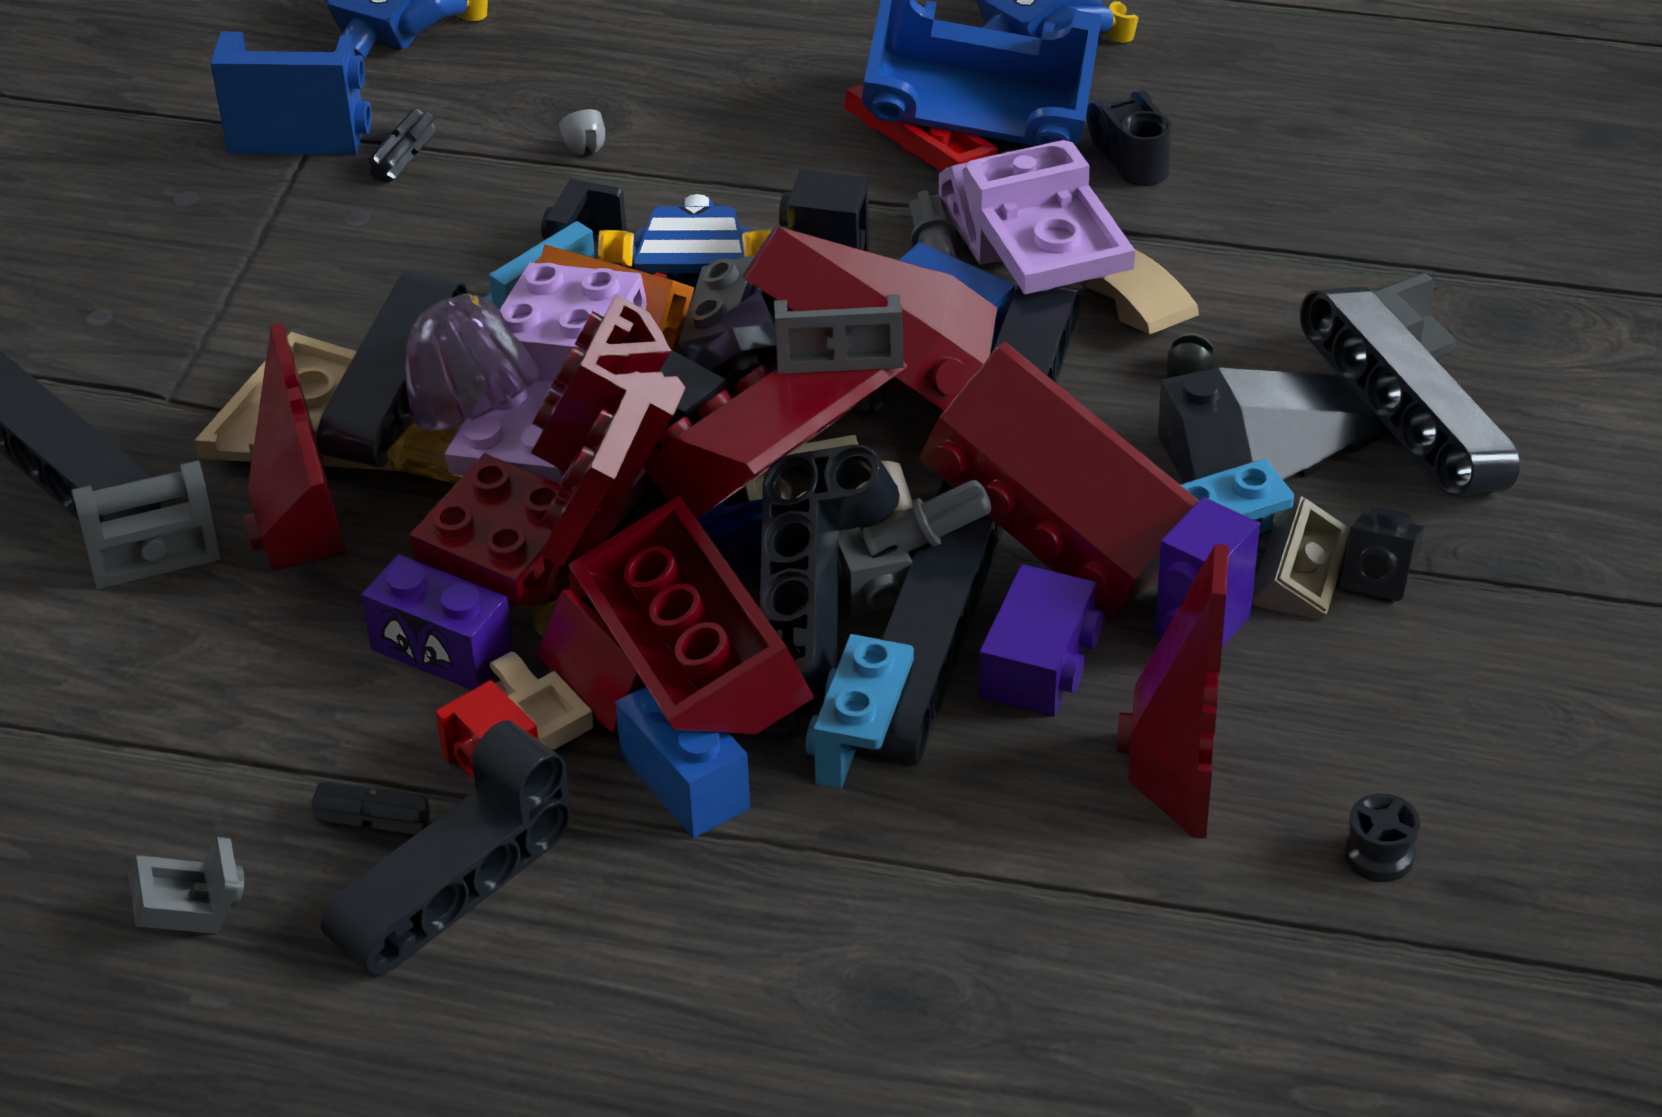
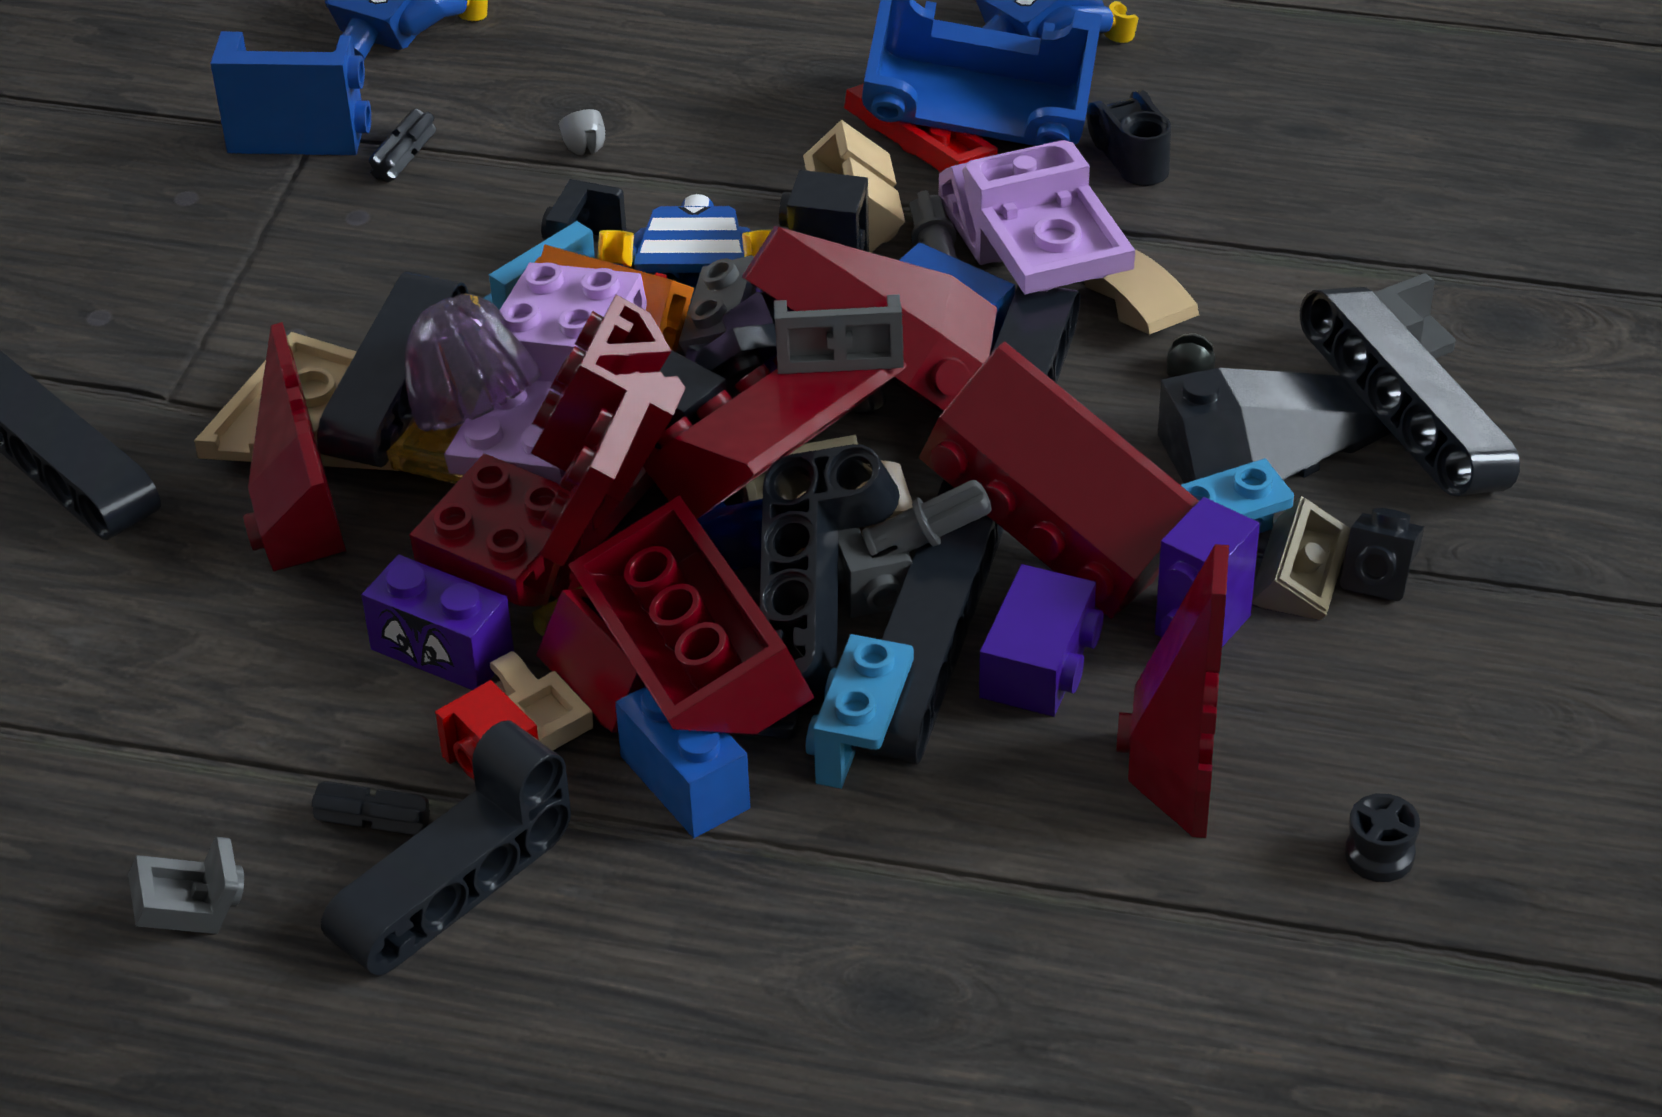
dark grey plate [72,460,221,589] -> none
none -> tan piece [803,120,905,253]

